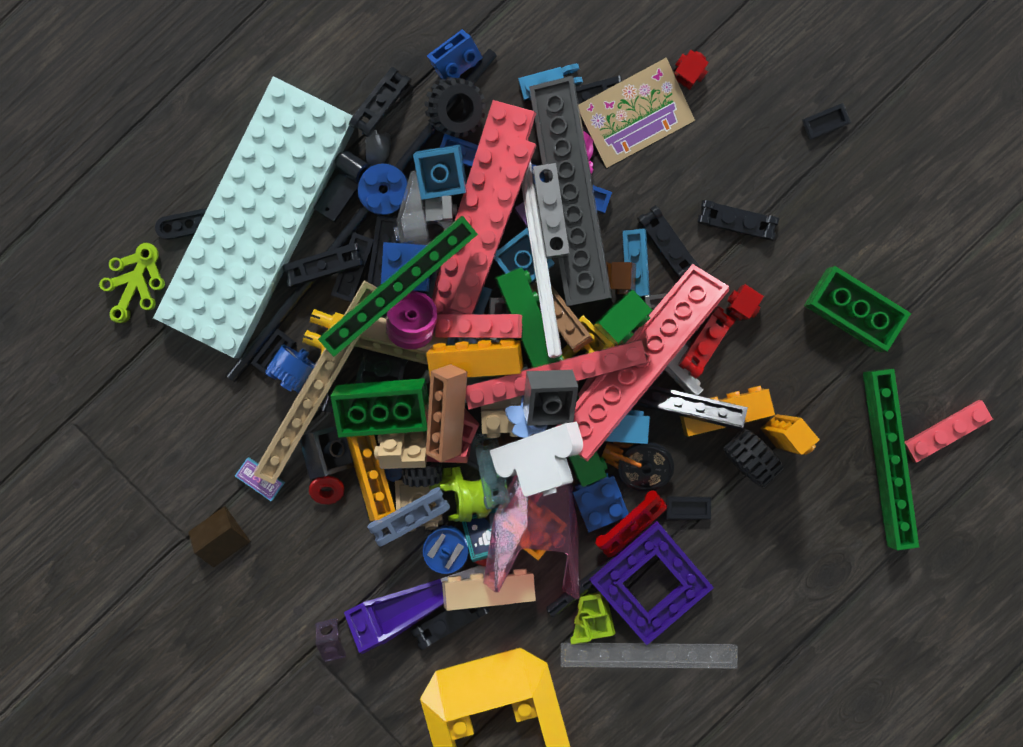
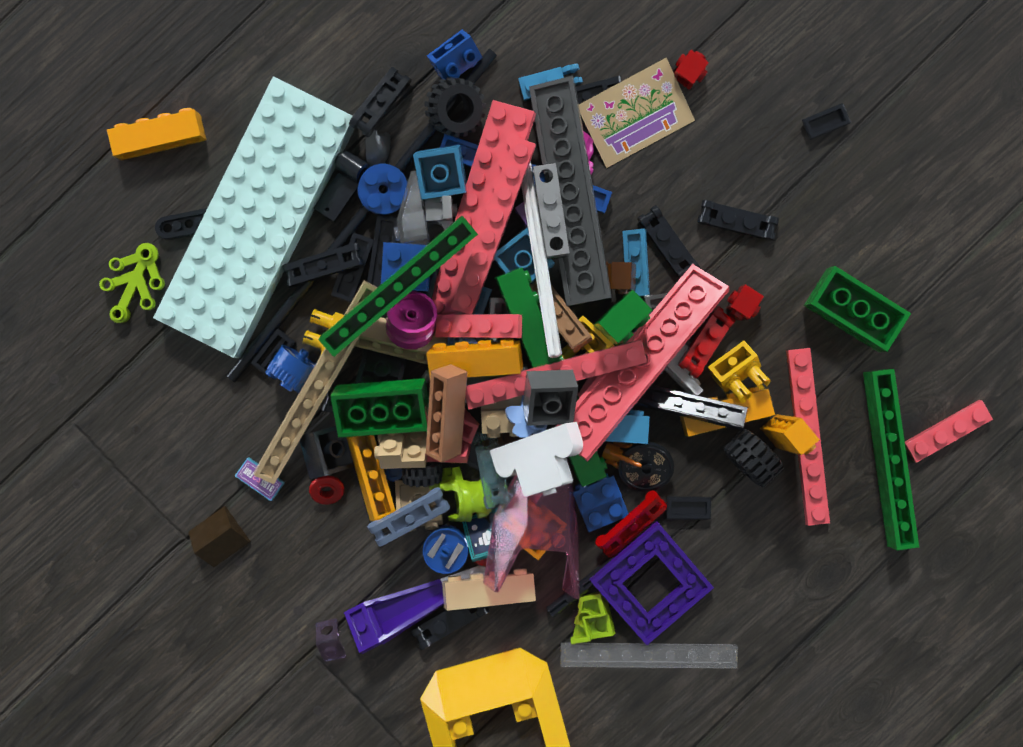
none -> light orange brick [107,108,206,160]
none -> yellow brick [708,341,771,403]
none -> coral plate [786,348,830,526]

